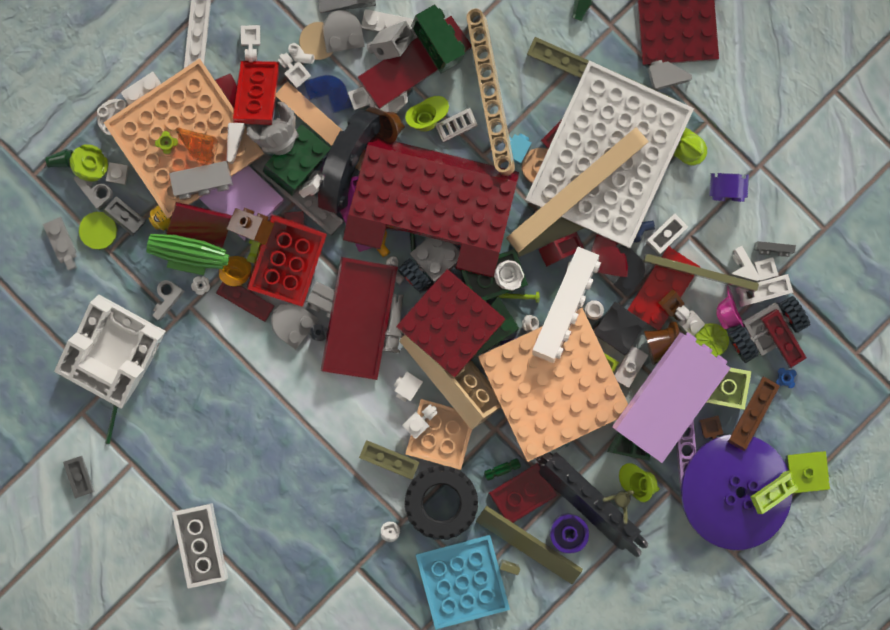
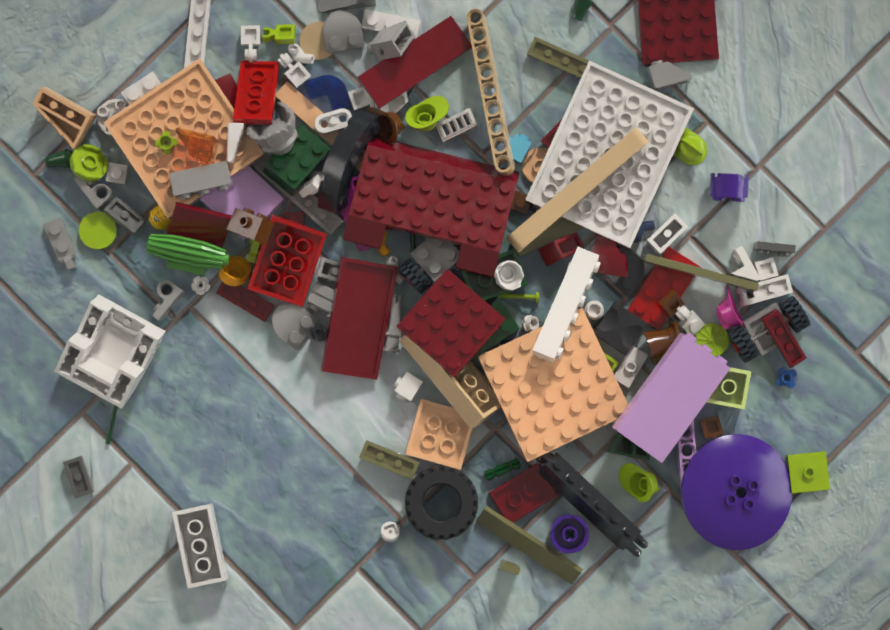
white plate [403,404,438,439] -> none
dark green brick [411,4,465,74] -> none
medium azure plate [416,535,510,630] -> none
olive plant [603,490,634,524] -> none
reddish brown plate [727,376,780,451] -> none
lime plate [750,470,799,514] -> none
none -> light nougat wedge [33,87,97,149]
none -> lime plate [262,24,297,44]
none -> white plate [315,109,352,134]
none -> light grey slope [315,257,340,282]
none -> reddish brown plate [511,190,531,215]

